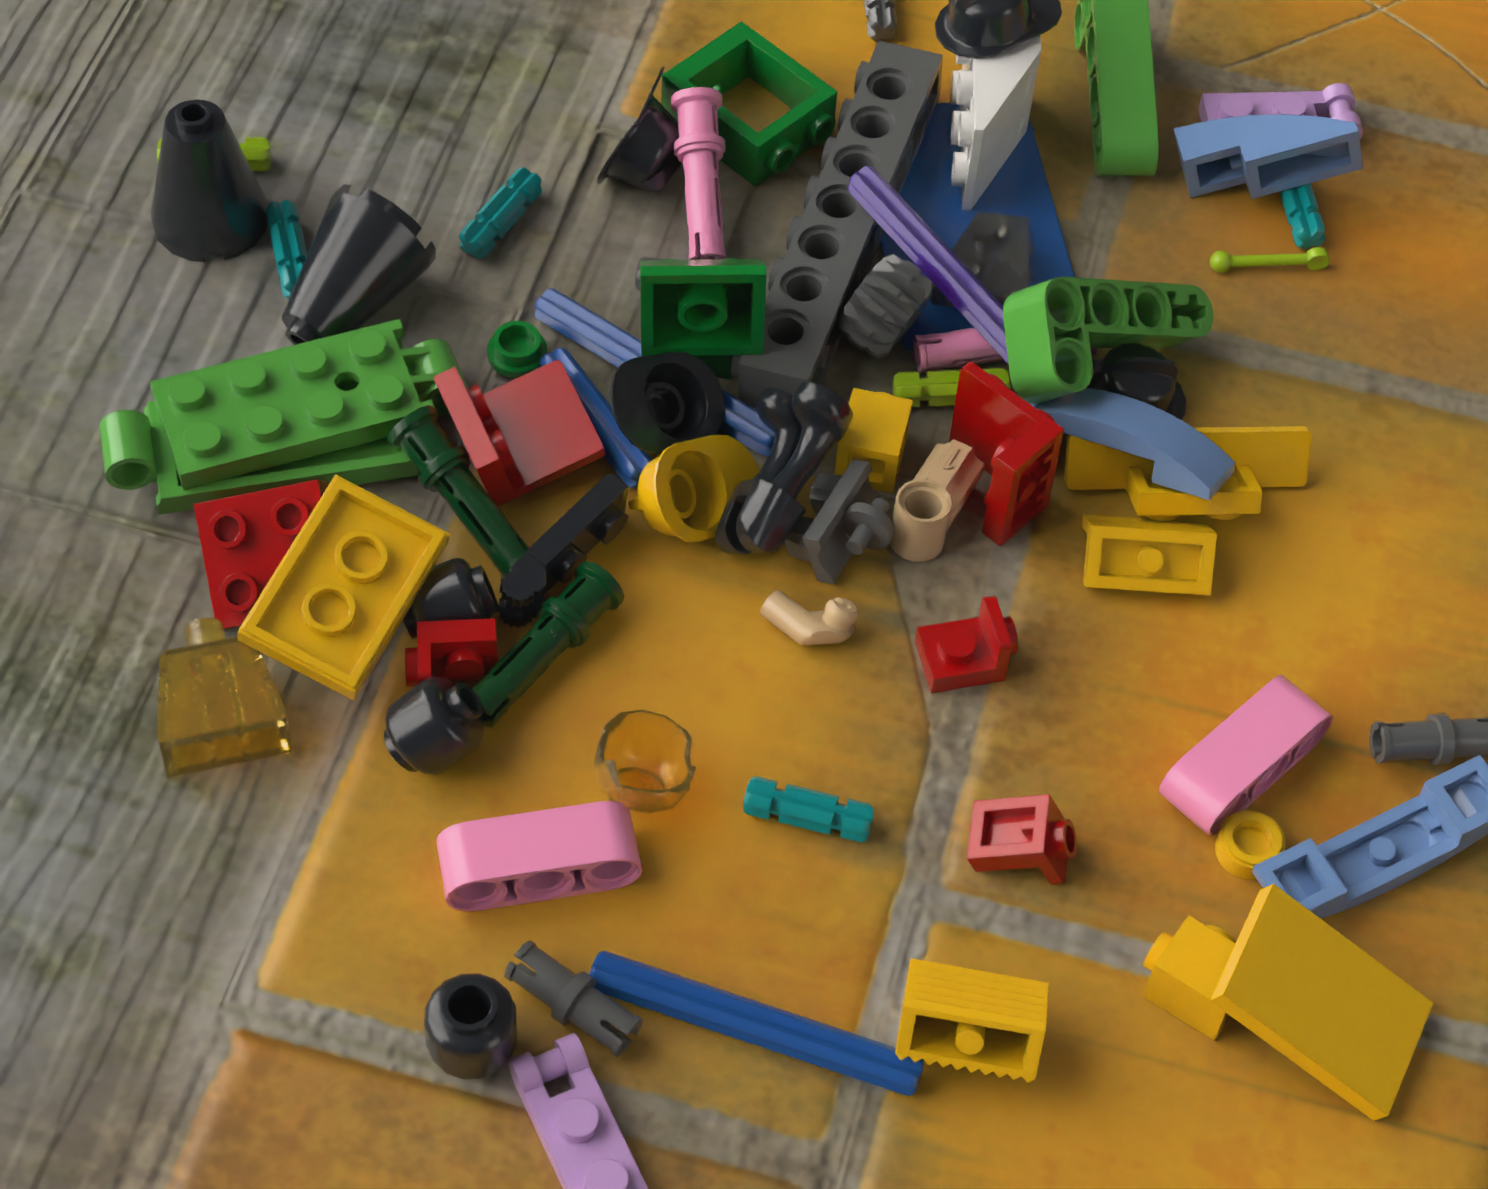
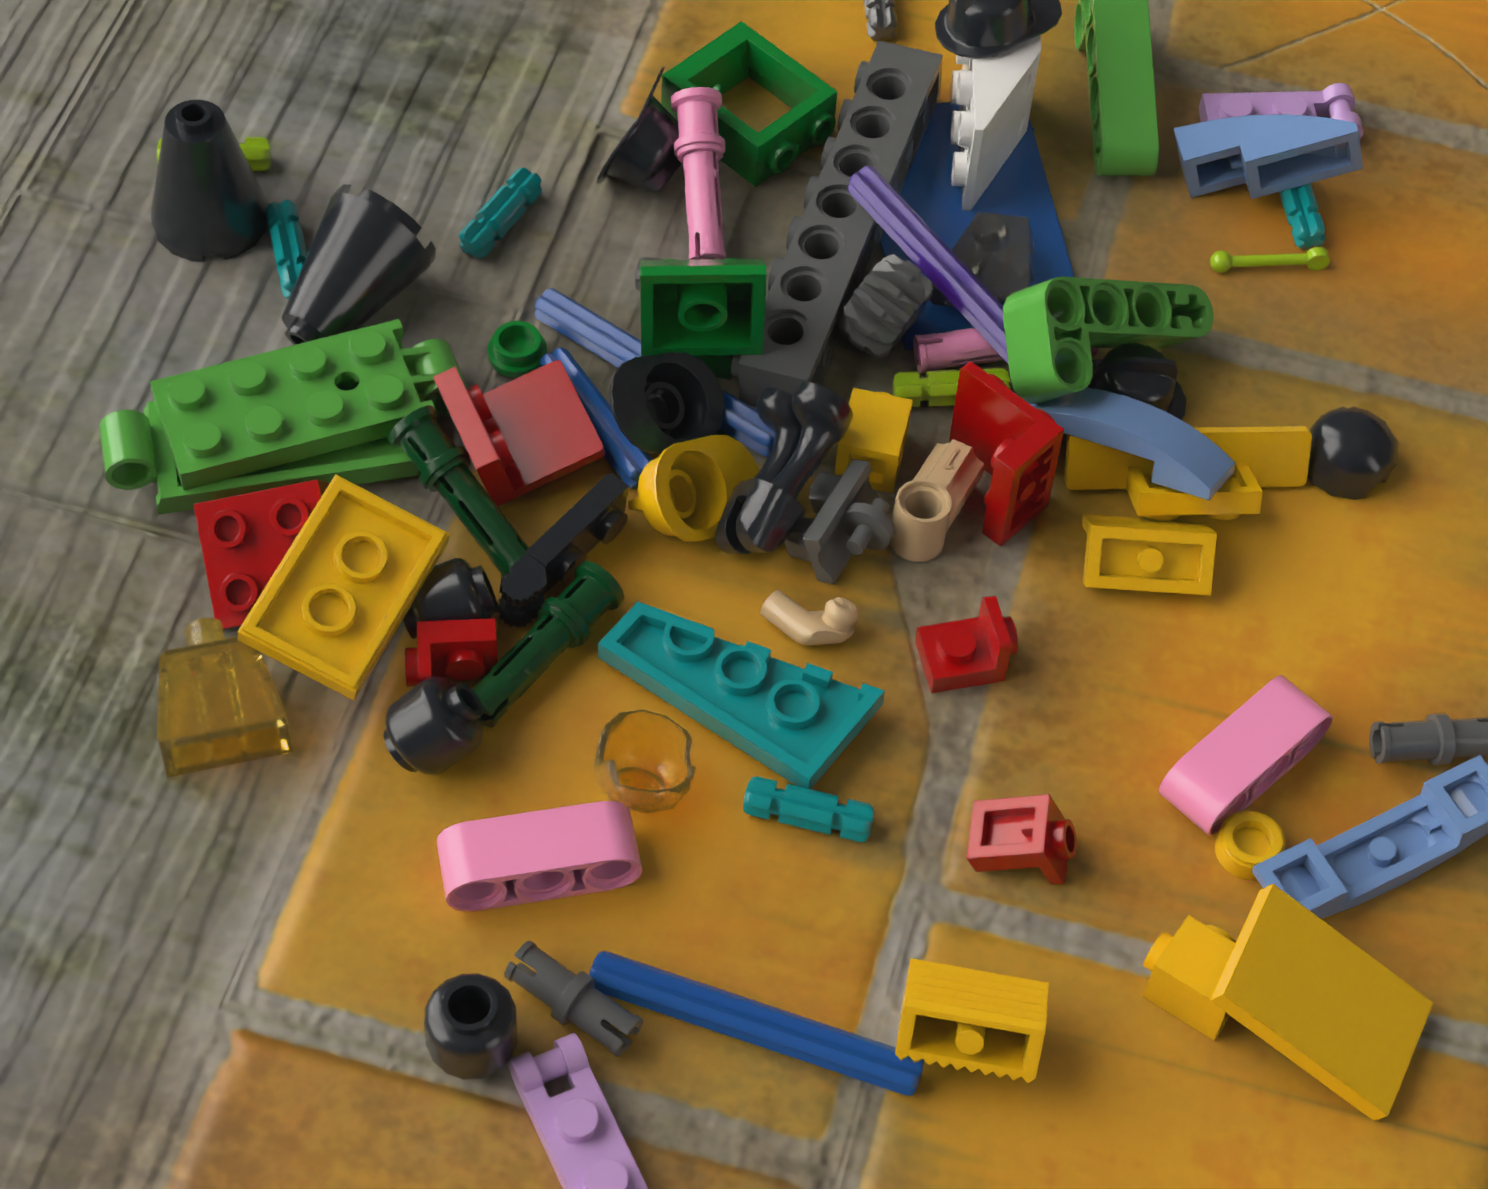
none -> teal wing [598,601,885,789]
none -> black hair [1307,406,1399,500]

